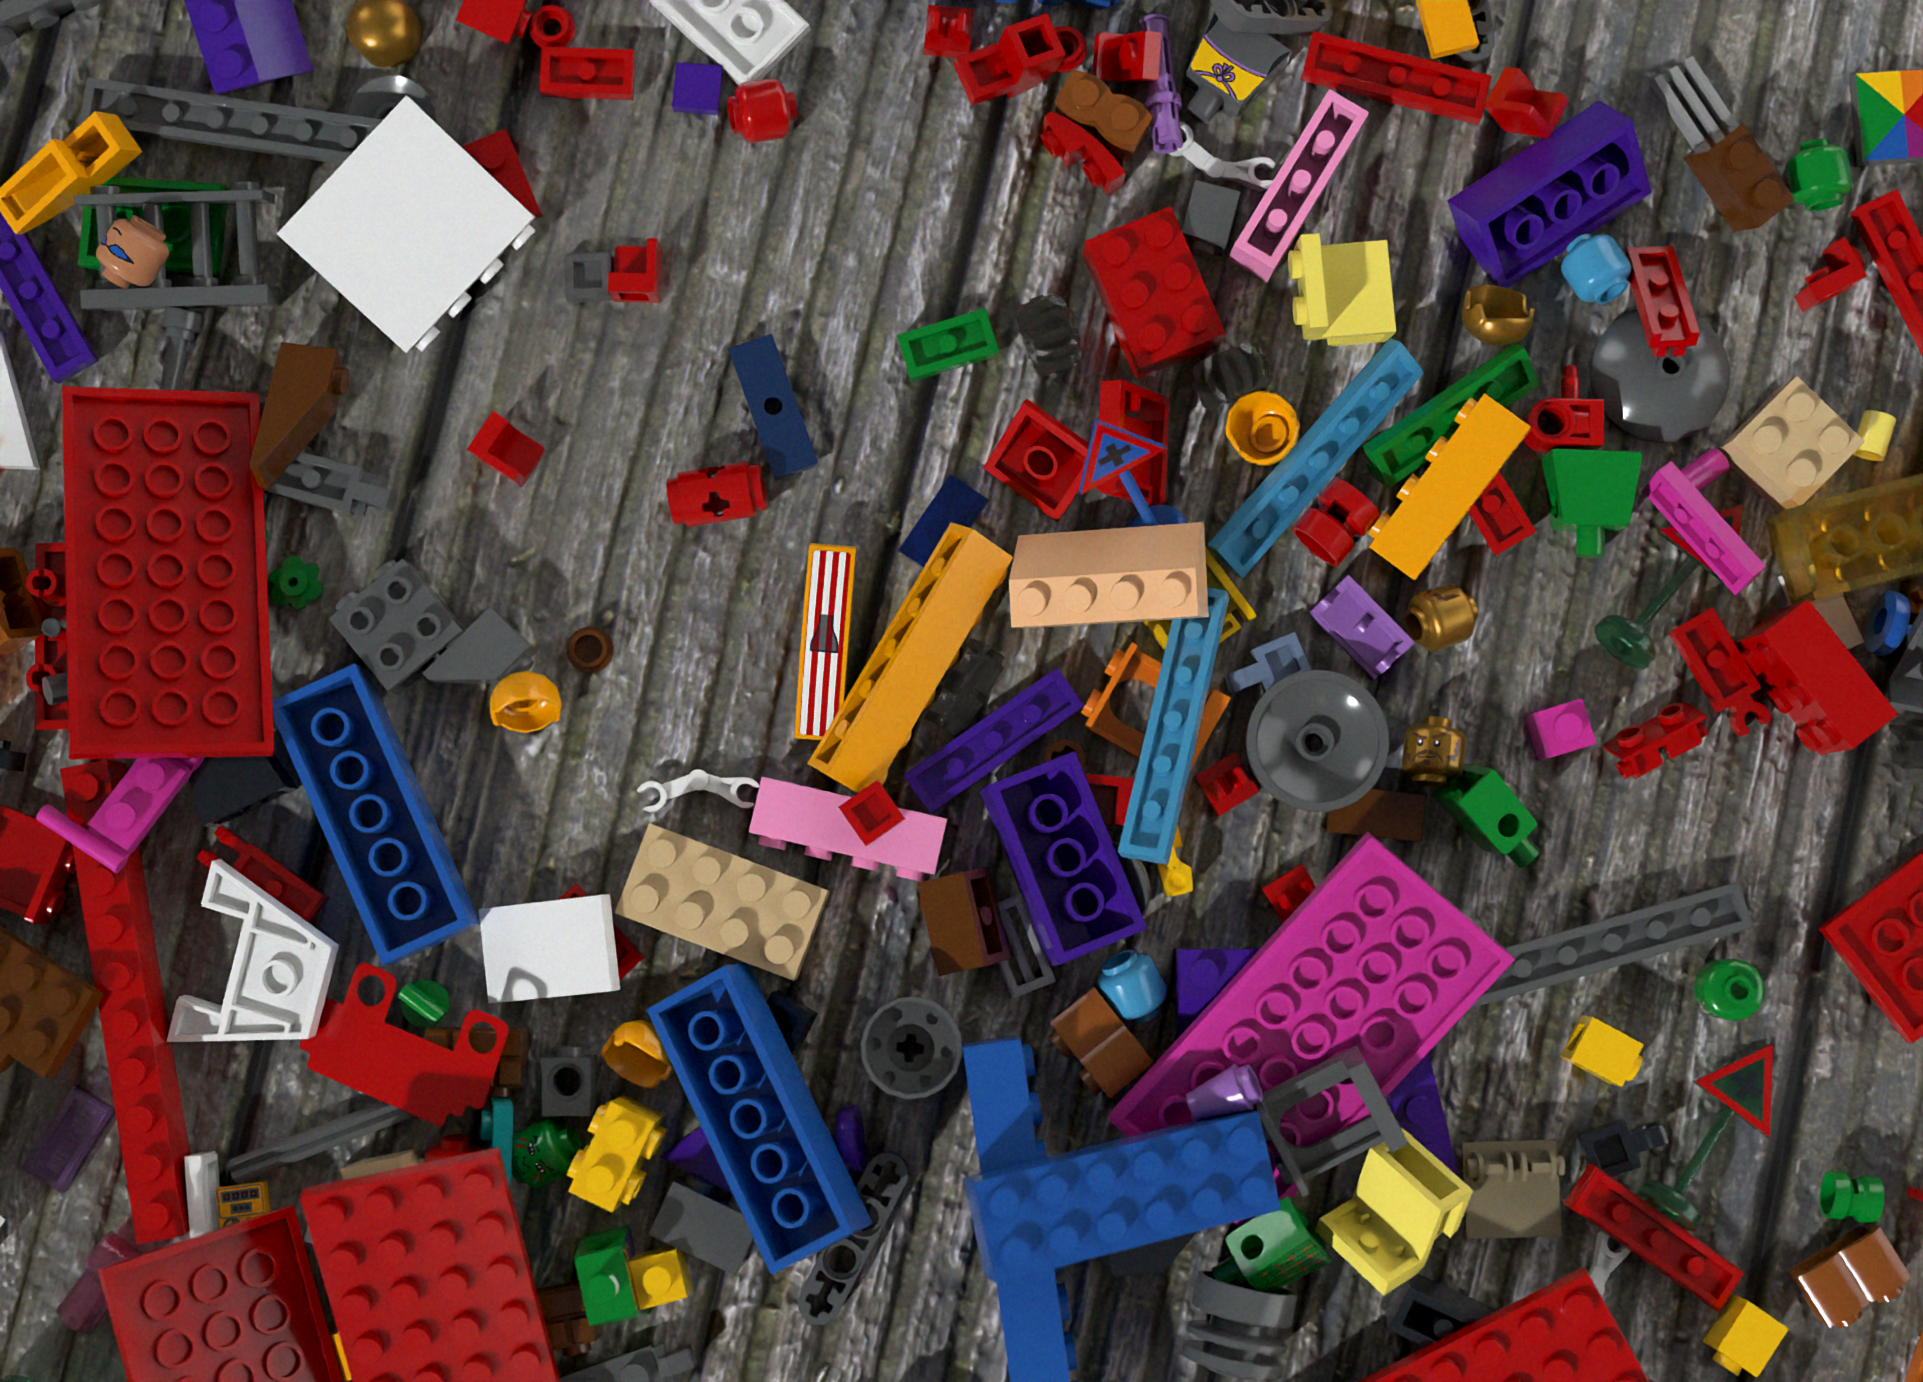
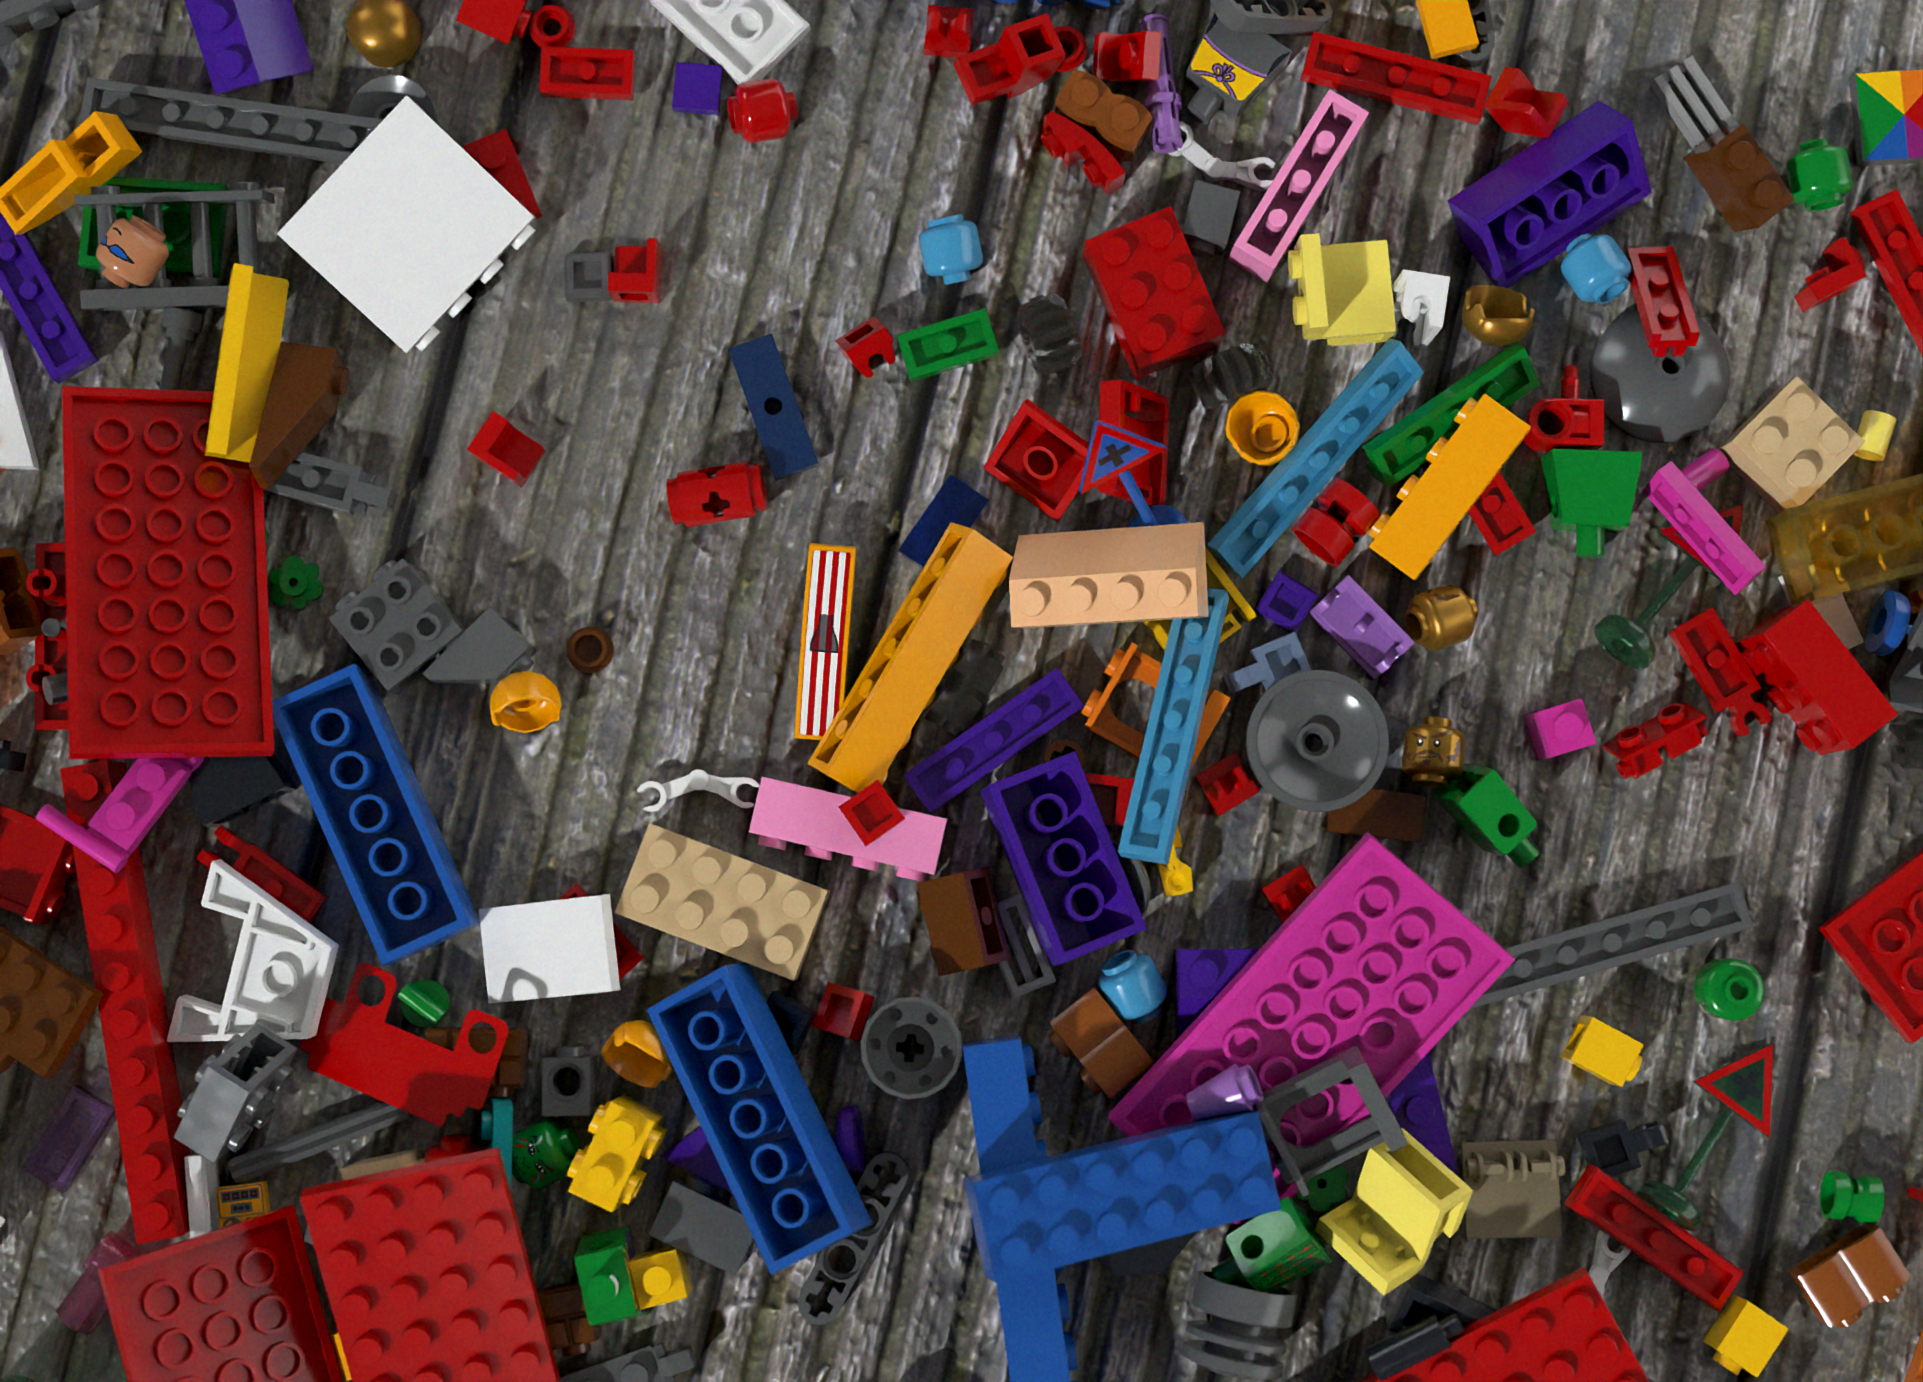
none -> dark grey brick [174,1023,298,1163]
none -> yellow panel [205,263,289,463]
none -> red plate [812,982,875,1042]
none -> red tile [835,316,895,378]
none -> dark azure head [918,214,983,285]
none -> dark purple tile [1254,570,1319,633]
none -> green plant [1296,1164,1349,1212]
none -> black cylinder [1365,1313,1465,1381]
none -> white hinge [1391,269,1450,349]

